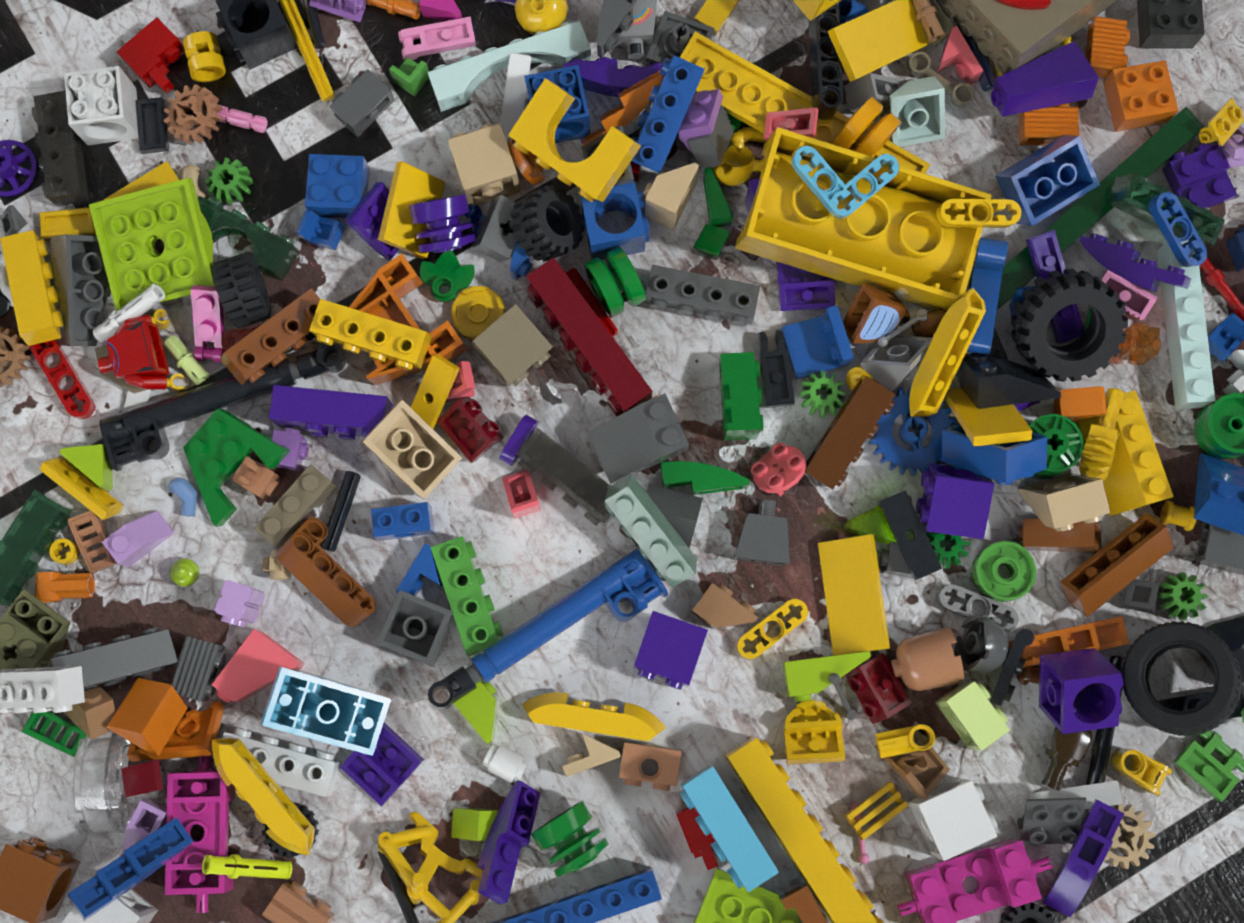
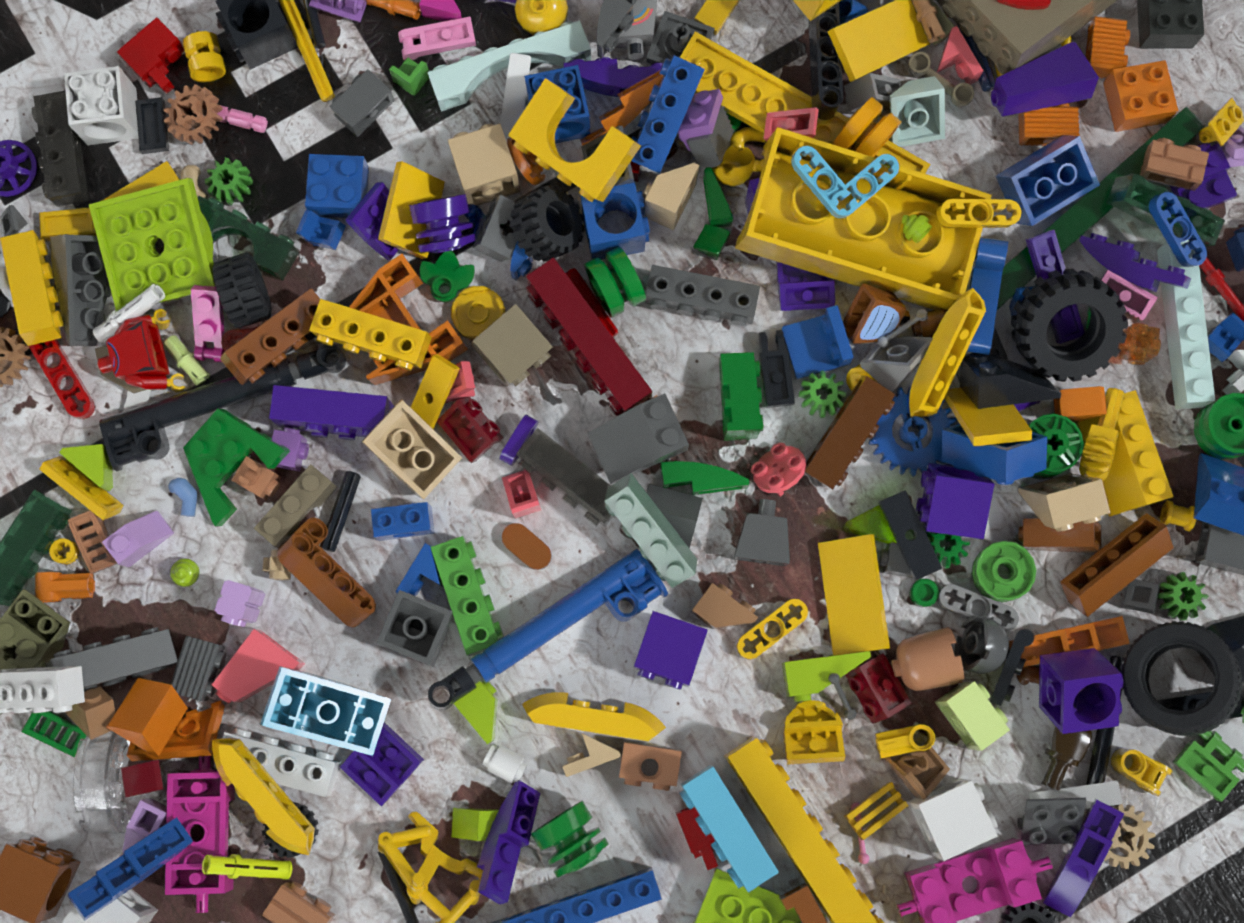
none -> dark orange tile [502,523,552,570]
none -> lime plate [902,214,932,244]
none -> green tile [909,578,939,607]
none -> nougat brick [1140,138,1209,191]

